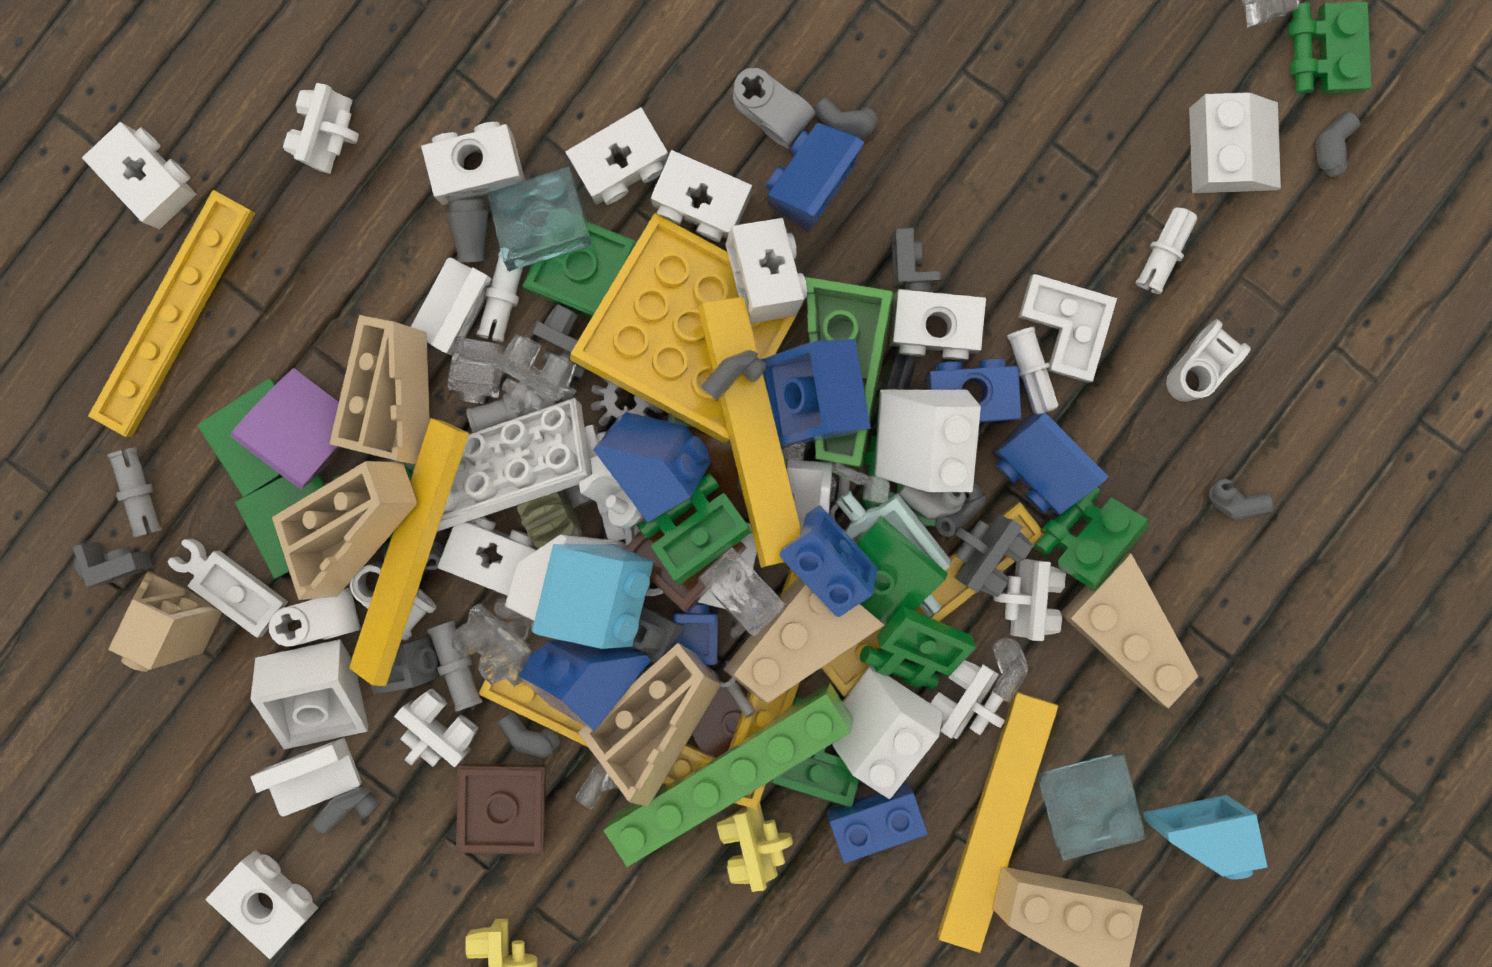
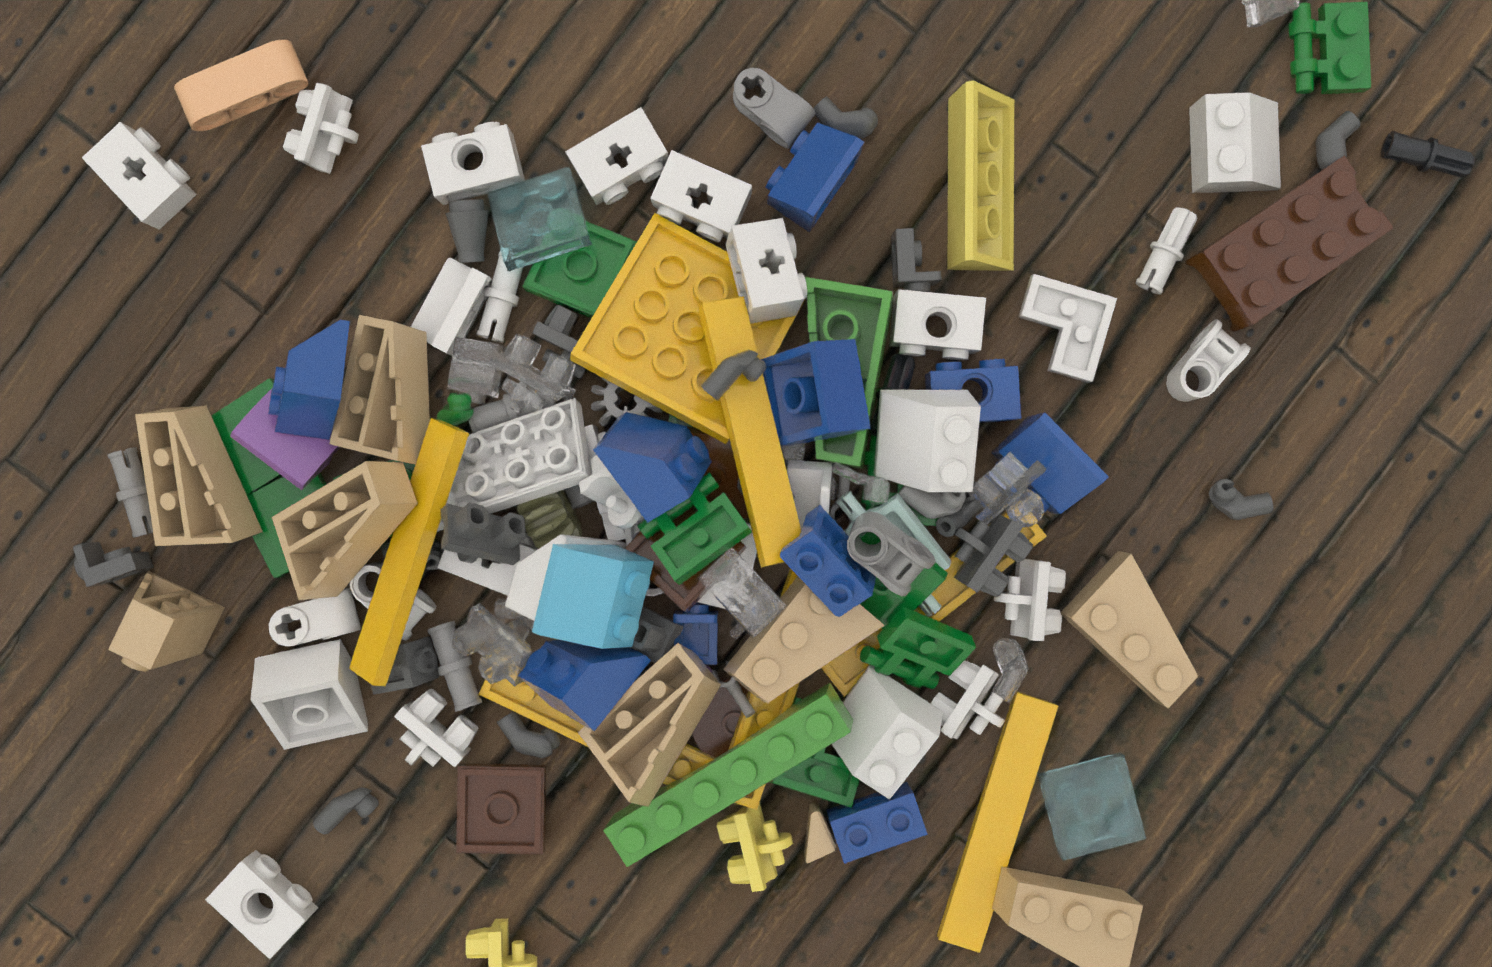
yellow tile [88,190,255,437] -> none
white plate [168,539,288,638] -> none
white panel [250,737,362,816] -> none
clear arm [575,763,618,809] -> none
white axle [1007,327,1058,414] -> none
green plate [1033,487,1148,591] -> none
medium azure slope [1143,795,1267,879] -> none
none -> tan wedge [135,405,263,546]
none -> light nougat beam [174,40,309,131]
none -> blue slope [268,320,350,440]
none -> green arm [437,392,474,427]
none -> dark grey hips [441,502,526,565]
none -> tan slope [804,801,836,863]
none -> light grey piece [847,512,936,596]
none -> light yellow slope [947,81,1014,271]
none -> clear hips [969,452,1047,527]
none -> reddish brown piece [1185,155,1393,332]
none -> black axle [1381,131,1475,178]

